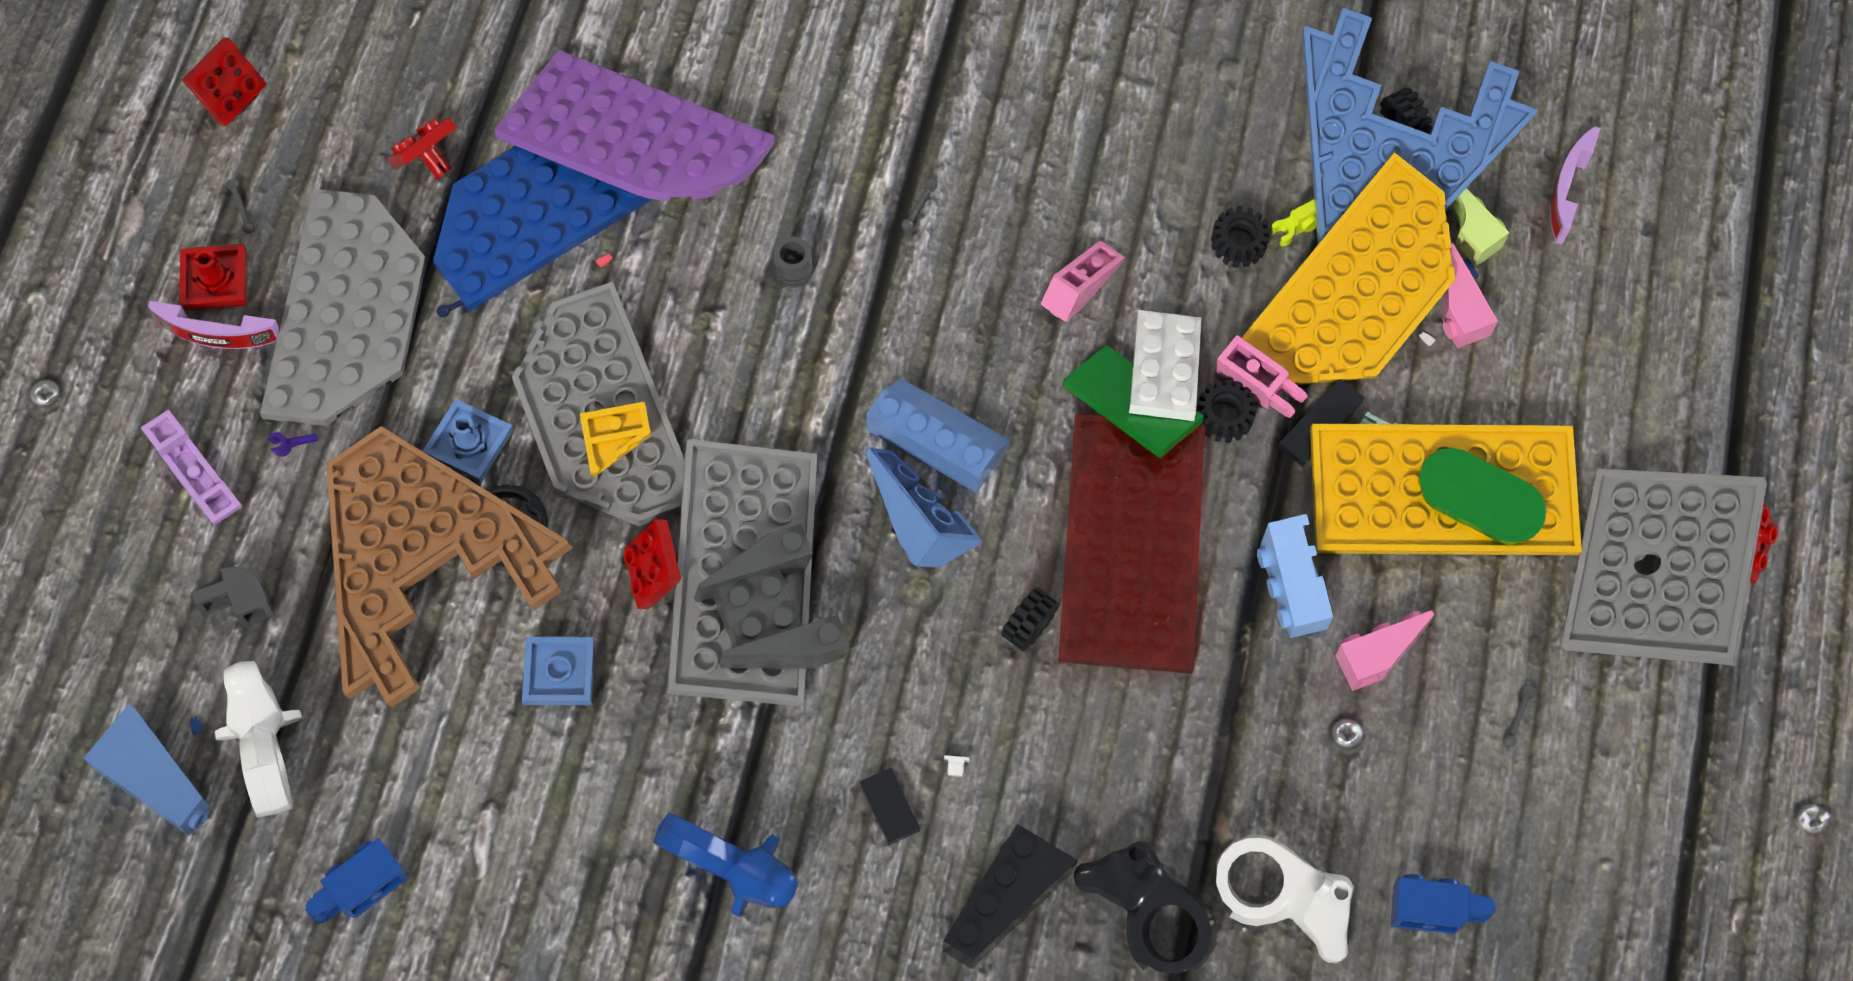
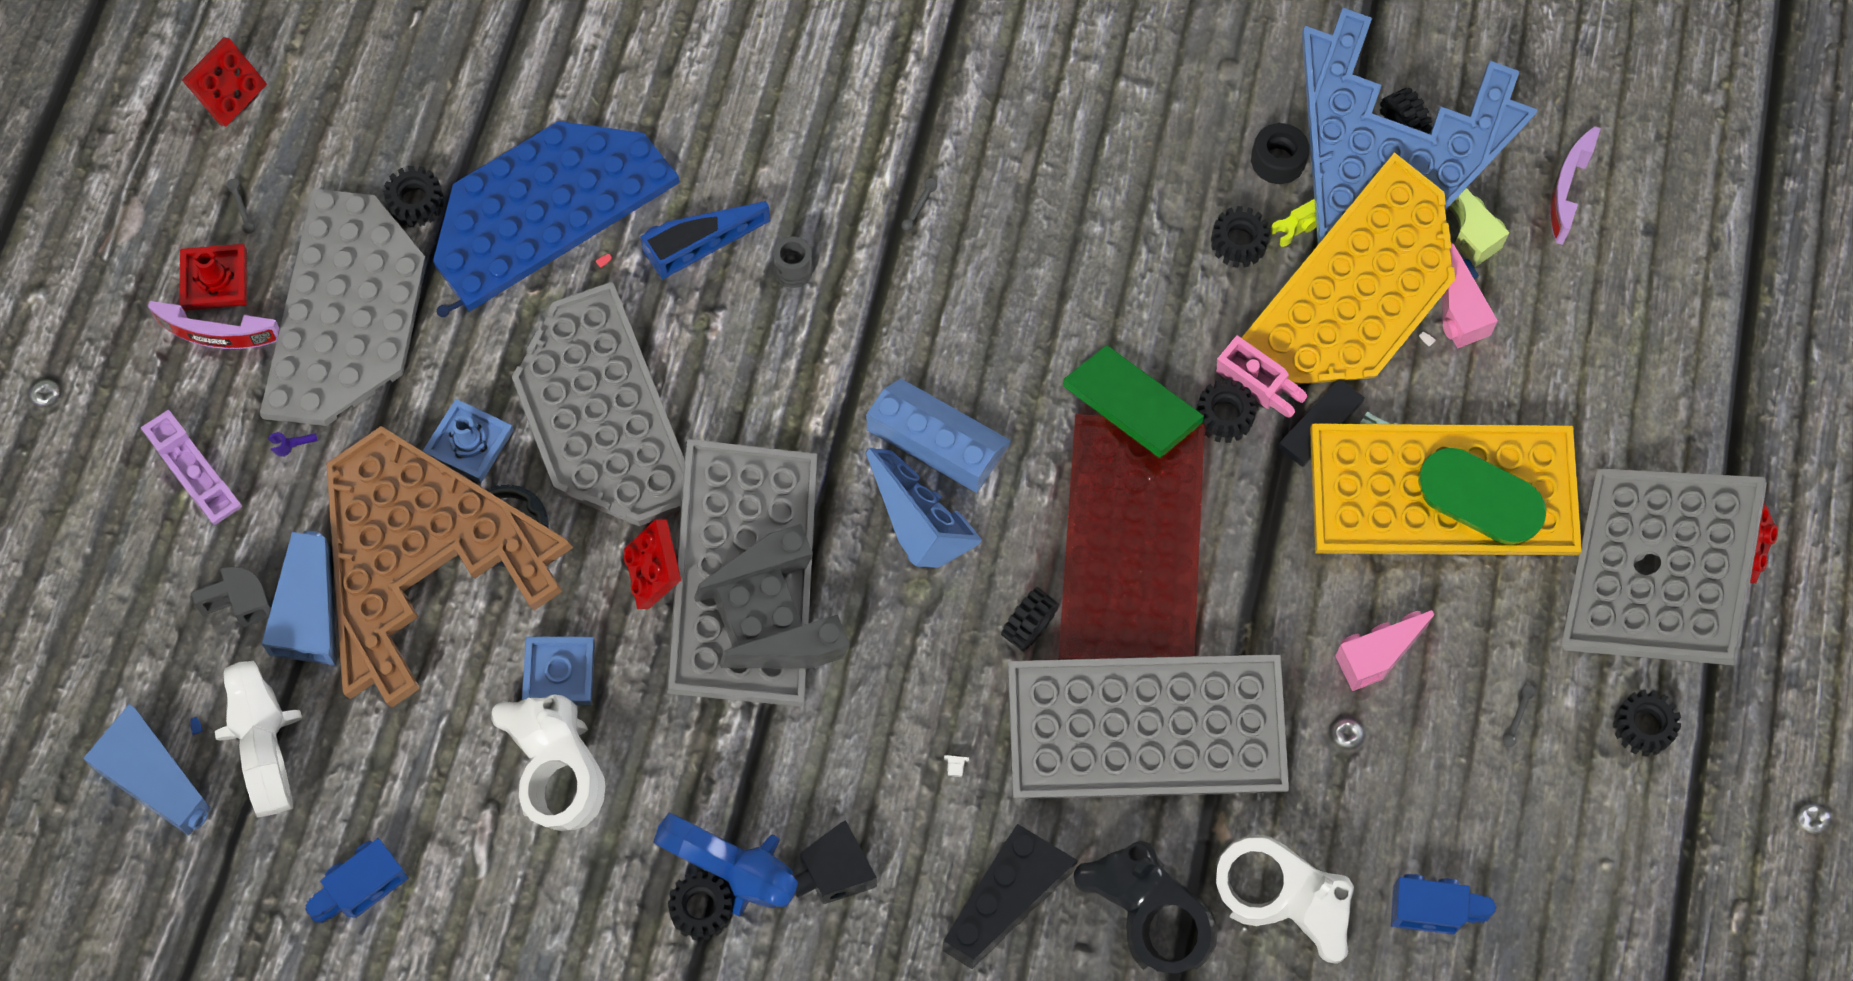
red plate [387,117,457,180] -> none
medium lavender plate [495,50,775,201] -> none
yellow wing [580,401,651,477] -> none
black tile [860,768,920,846] -> none
bright pink slope [1041,241,1125,322] -> none
white plate [1129,310,1201,421] -> none
light blue wedge [1257,514,1333,638] -> none
none -> medium blue slope [262,531,337,665]
none -> black tyre [383,166,444,227]
none -> white animal [491,694,606,831]
none -> blue slope [640,201,770,280]
none -> black tyre [668,871,733,940]
none -> black torso [794,820,877,904]
none -> light grey plate [1008,655,1289,799]
none -> black tyre [1251,123,1310,184]
none -> black tyre [1613,690,1681,756]

